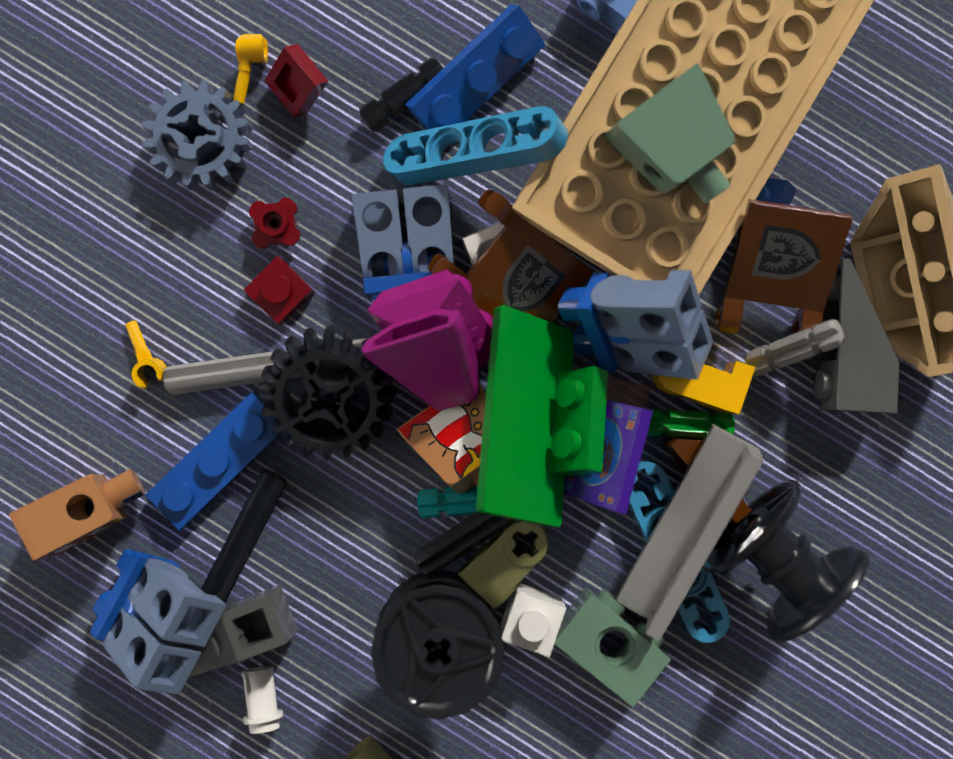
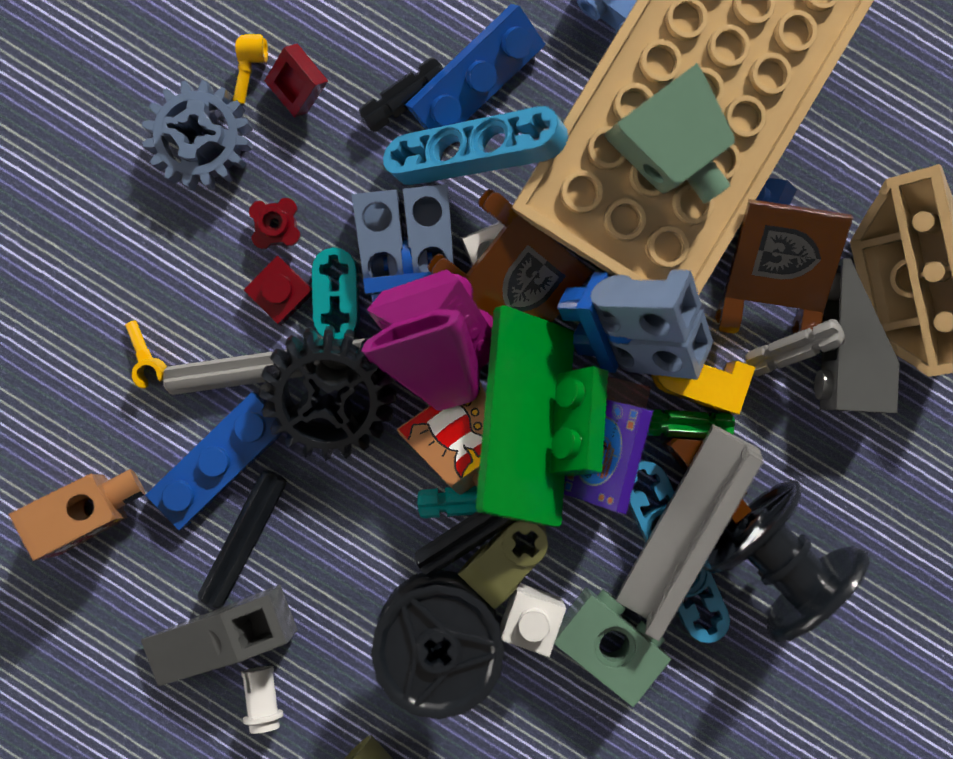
sand blue hips [90,549,227,695] -> none
none -> teal beam [312,247,360,340]

